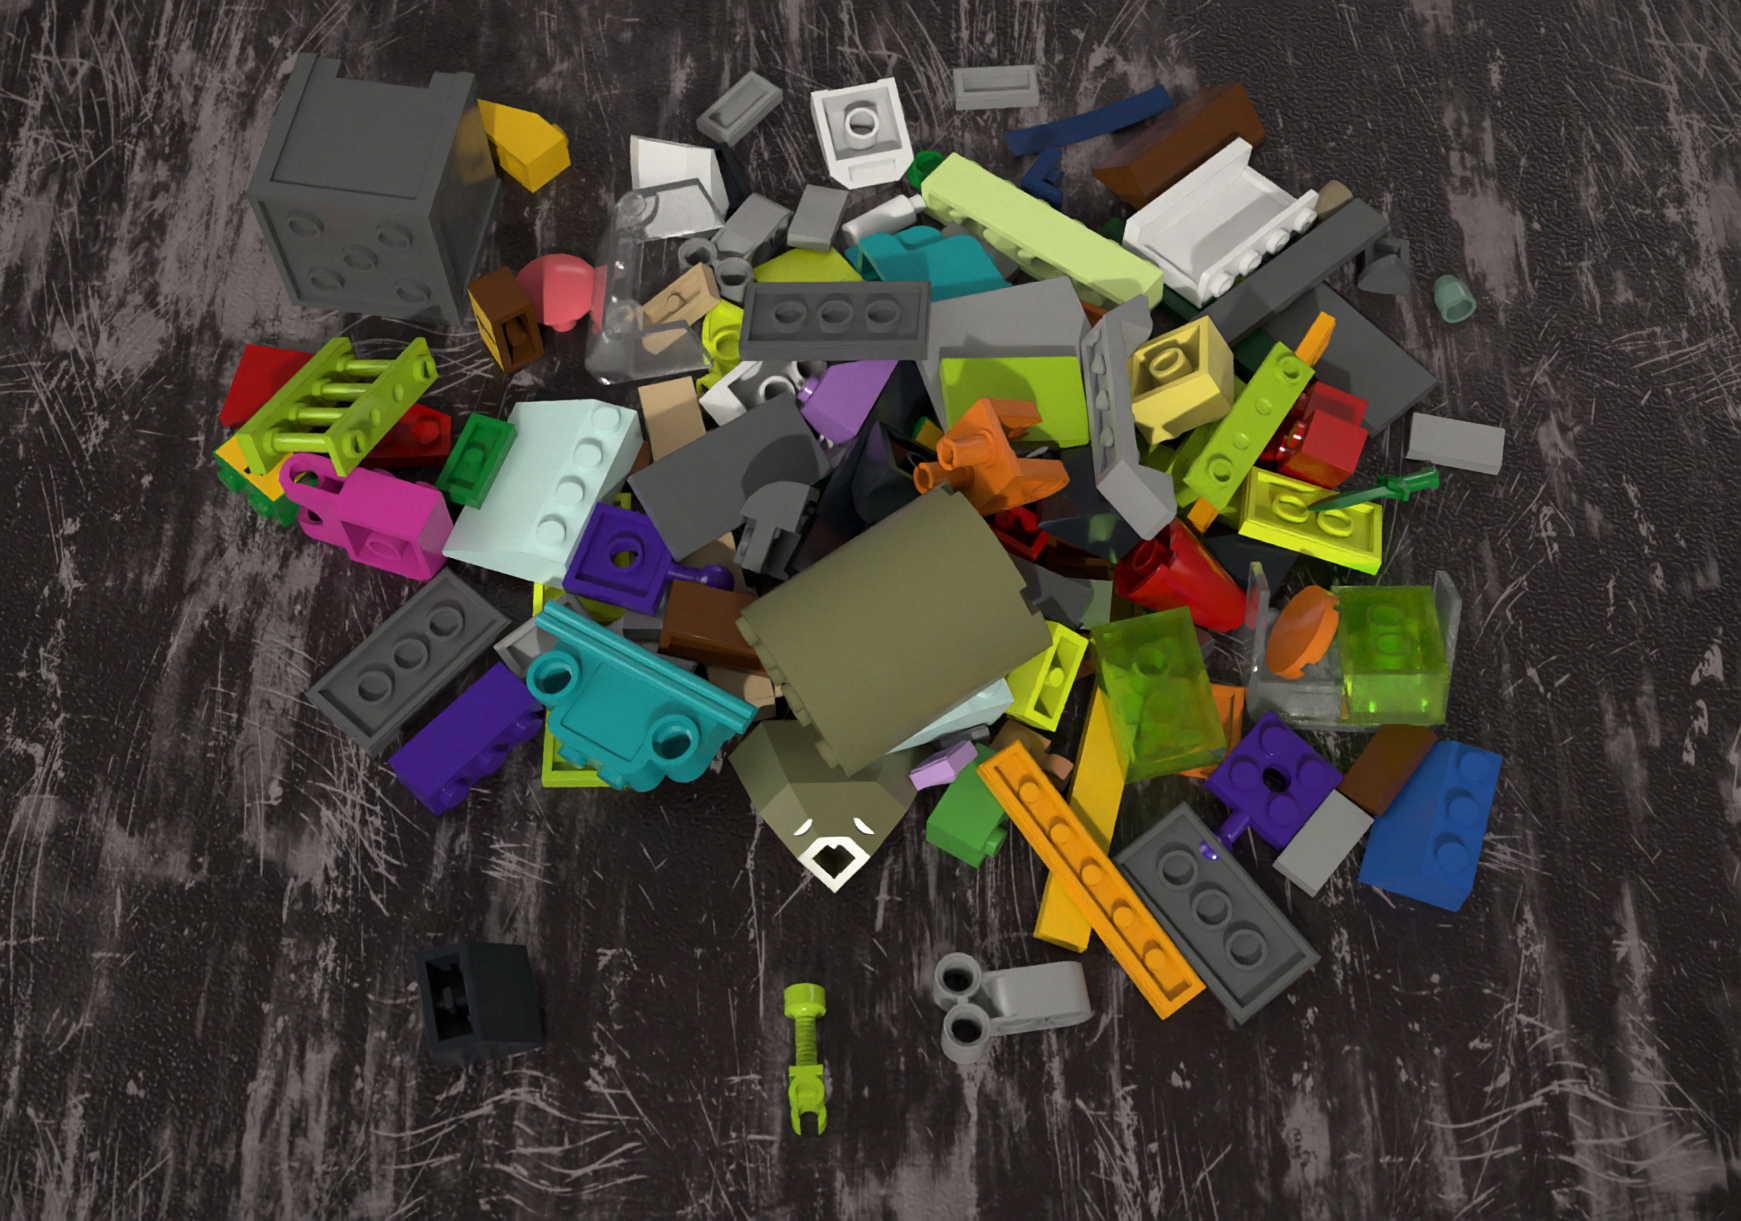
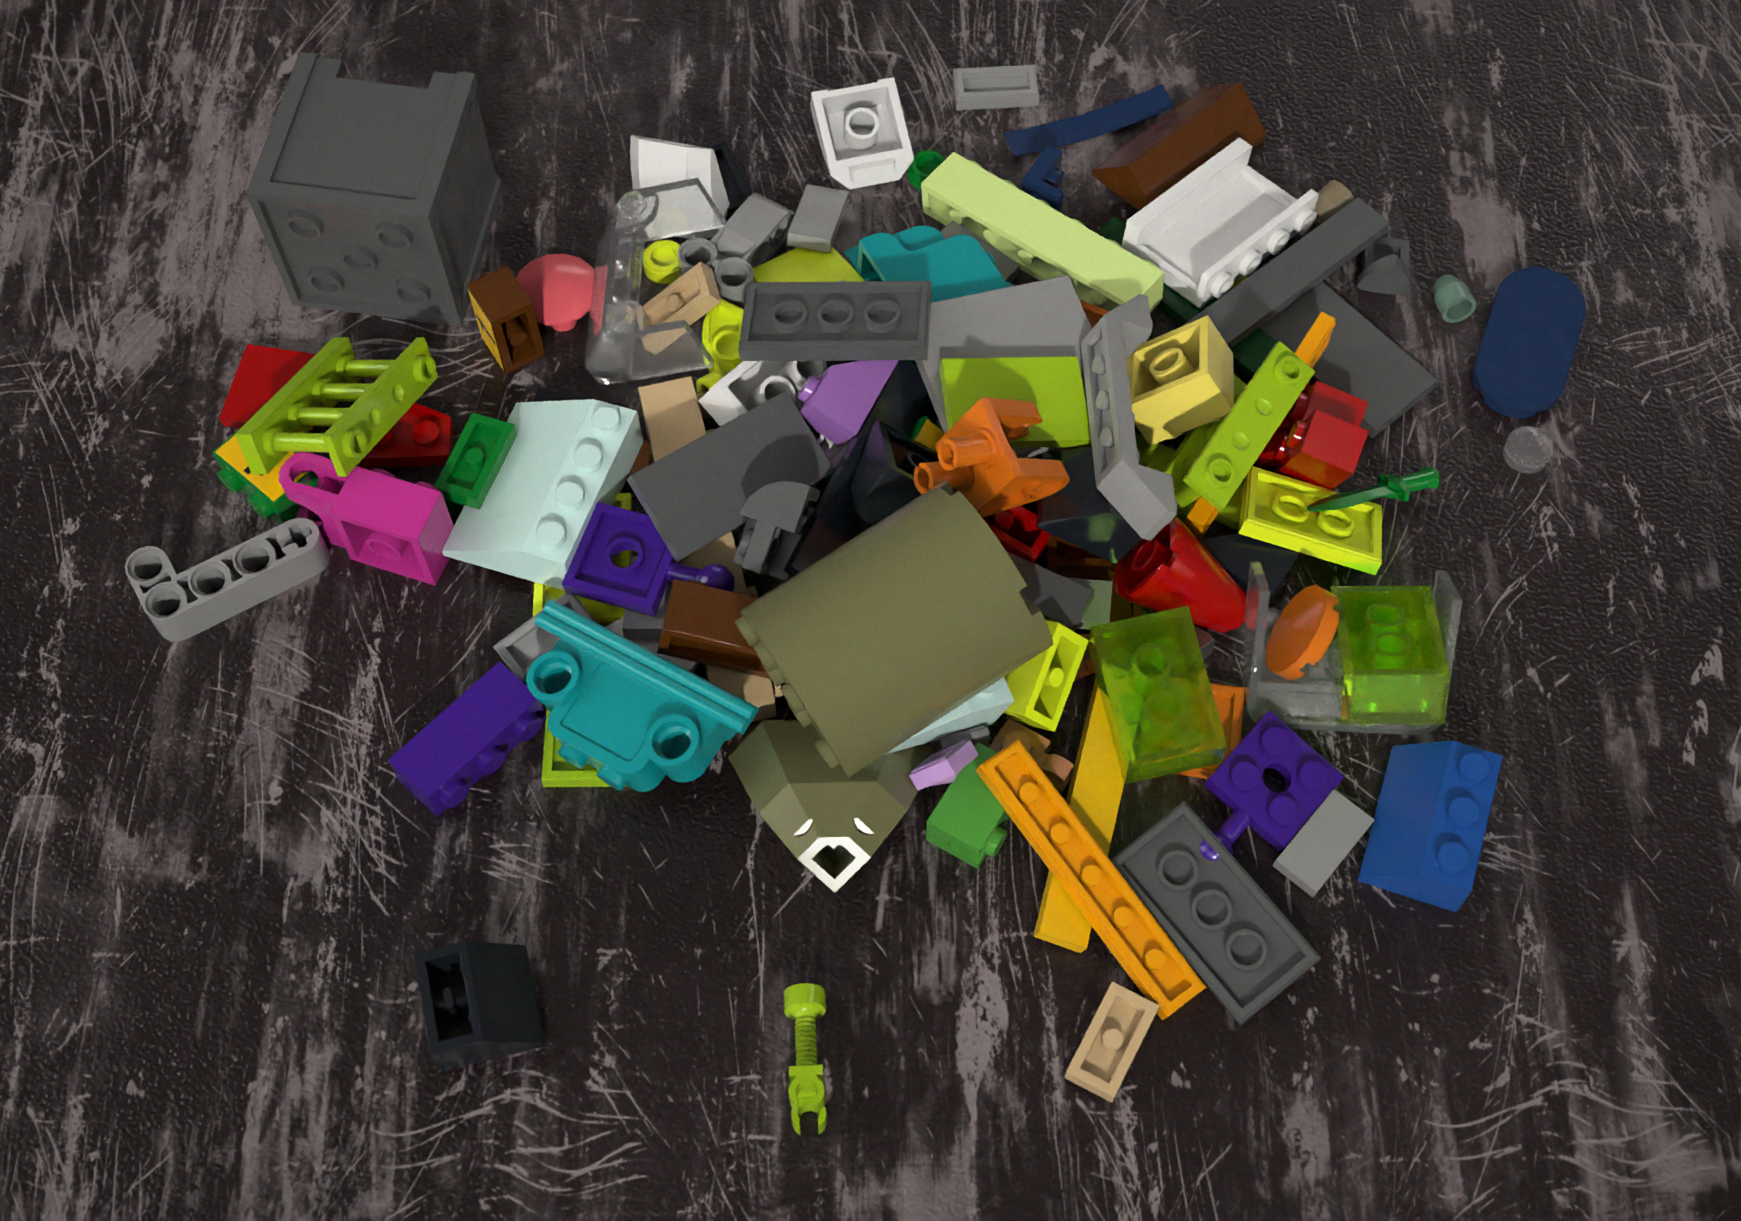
dark grey tile [304,566,514,759] -> none
yellow slope [477,99,571,193] -> none
light grey tile [696,70,783,149] -> none
white cylinder [842,194,926,248] -> none
light grey piece [932,952,1092,1064] -> none
reddish brown tile [1336,710,1438,818] -> none
light grey tile [1405,412,1505,475] -> none
none -> light grey beam [125,518,330,642]
none -> neon yellow tile [642,240,681,284]
none -> tan plate [1064,982,1160,1103]
none -> dark blue tile [1471,267,1586,418]
none -> clear tile [1503,426,1553,474]

